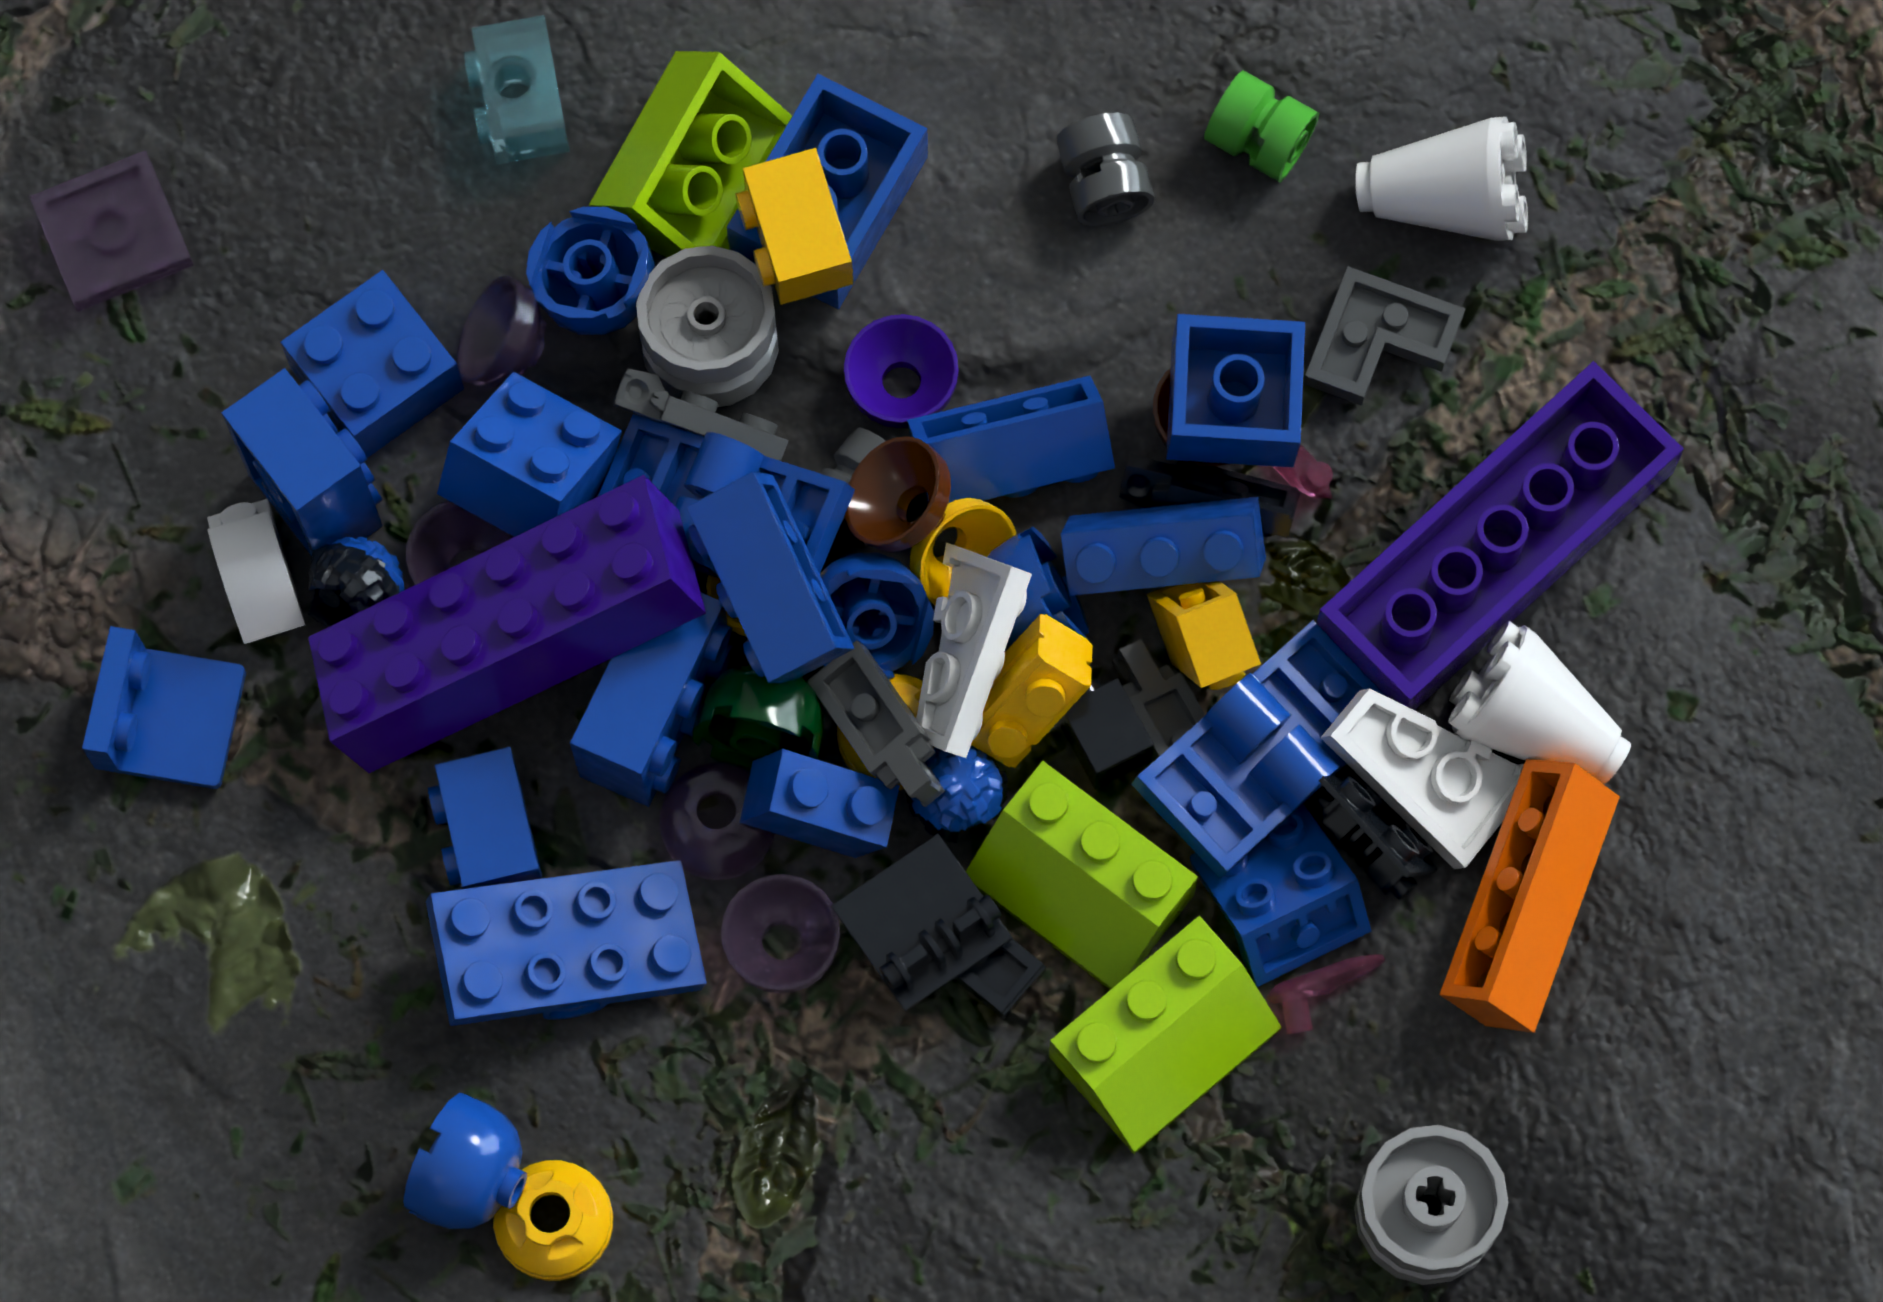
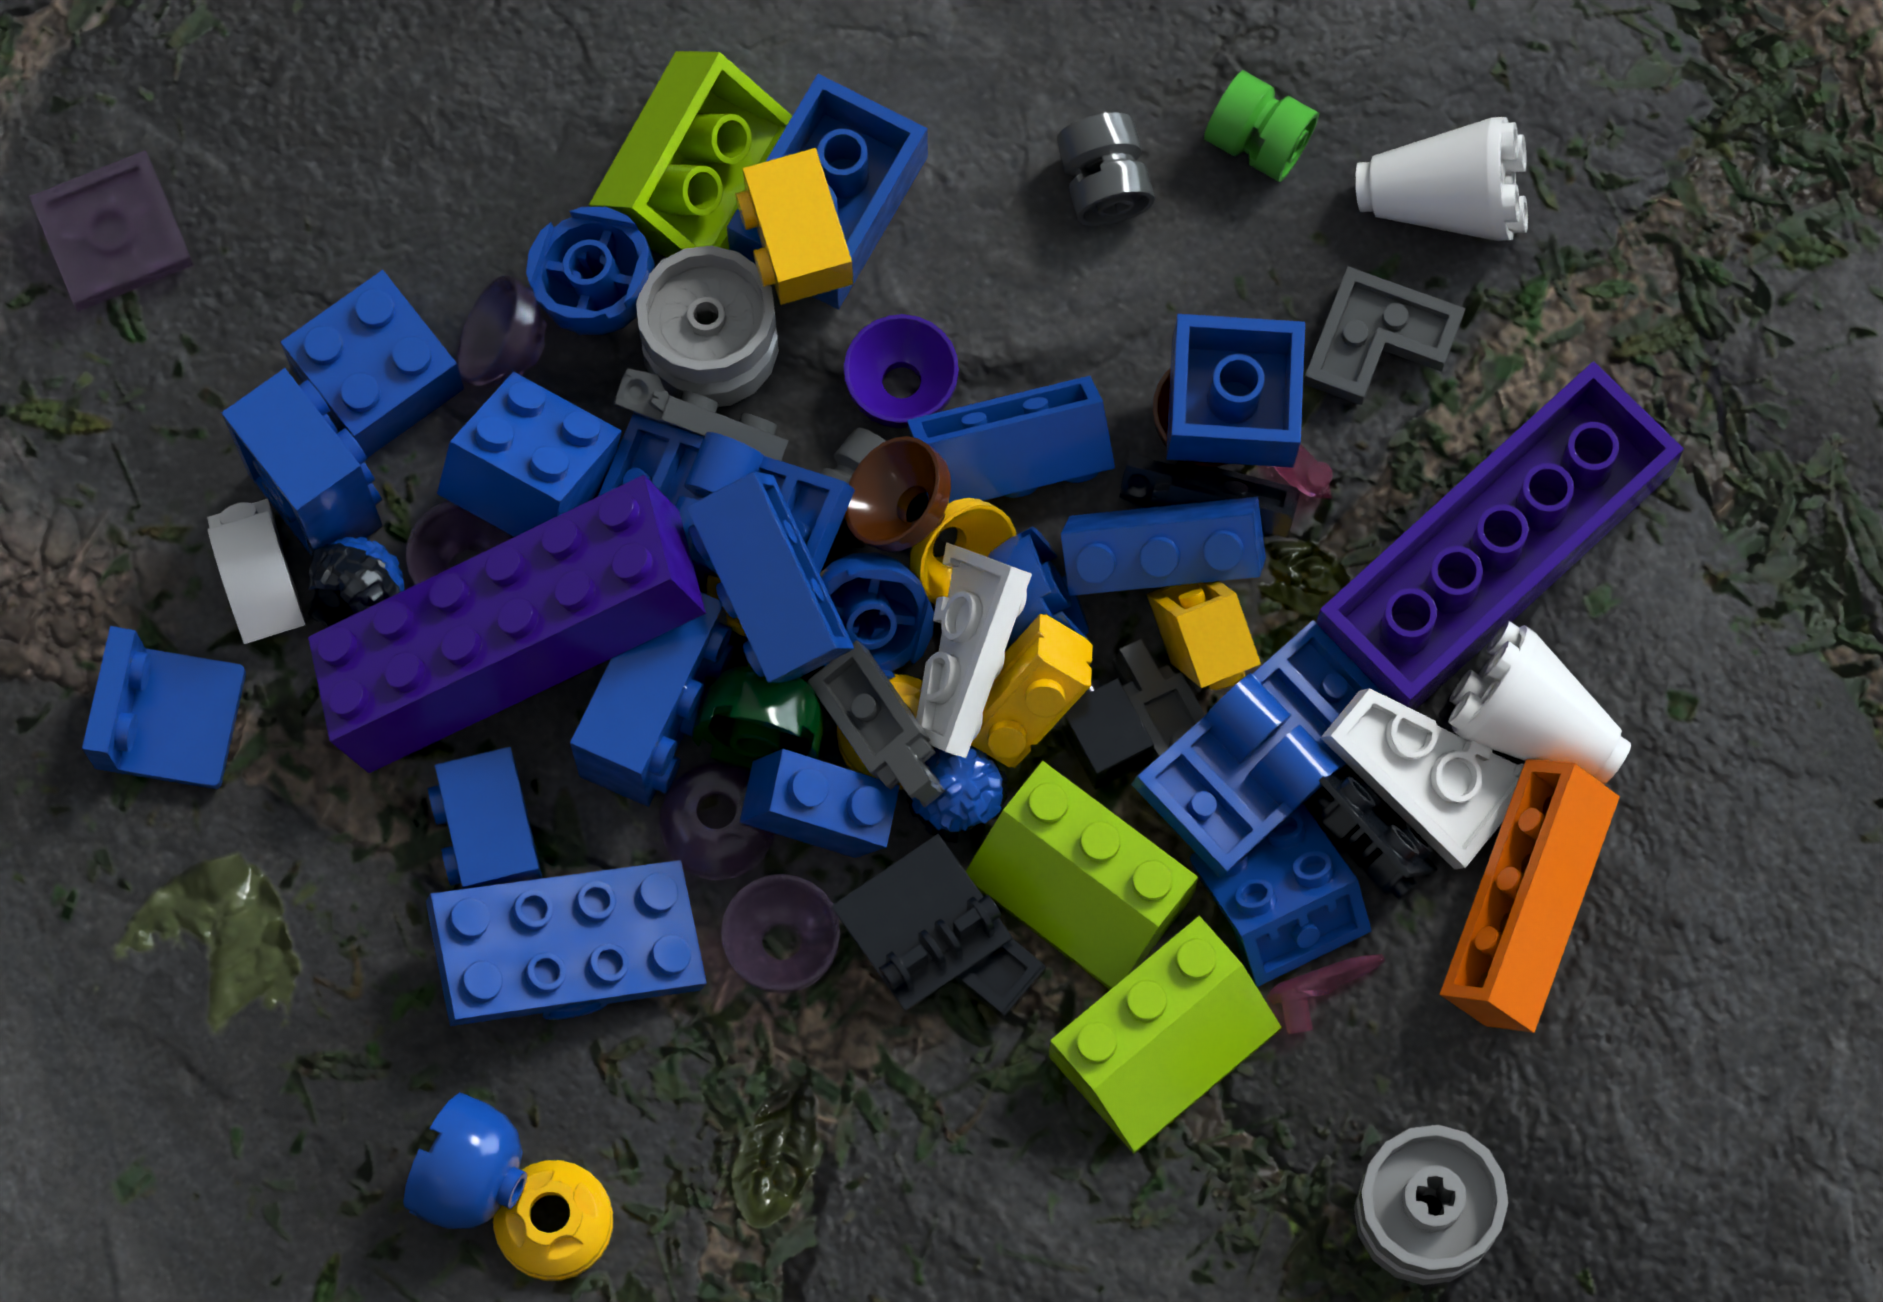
clear light blue brick [464,15,570,164] -> none

